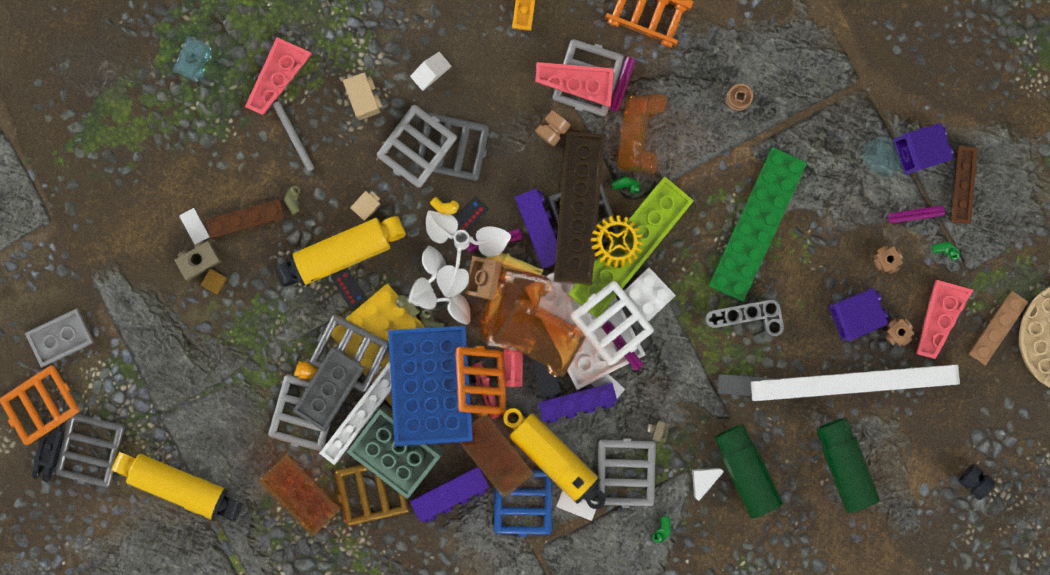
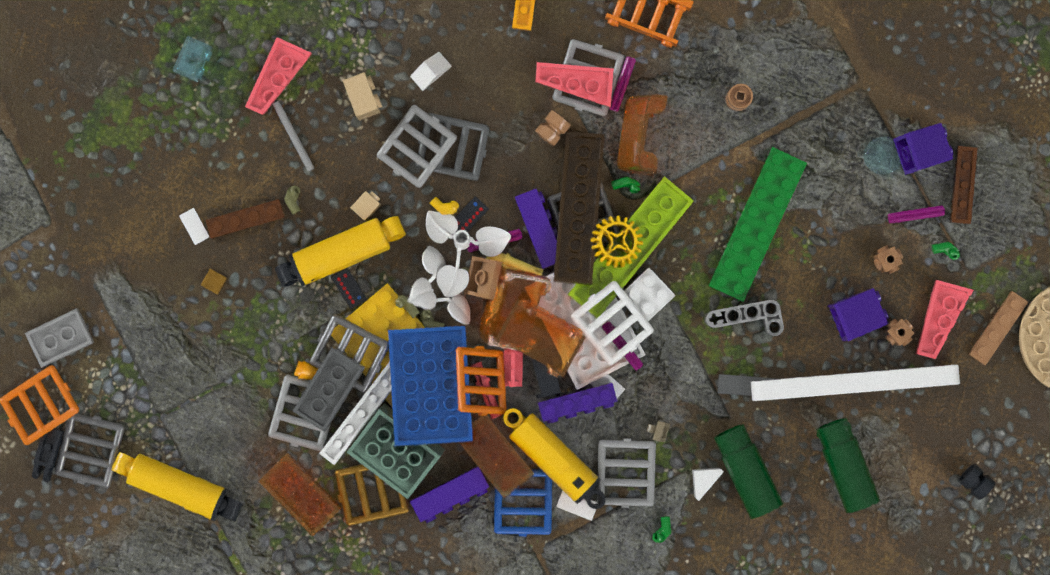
dark tan brick [174,240,222,281] -> none

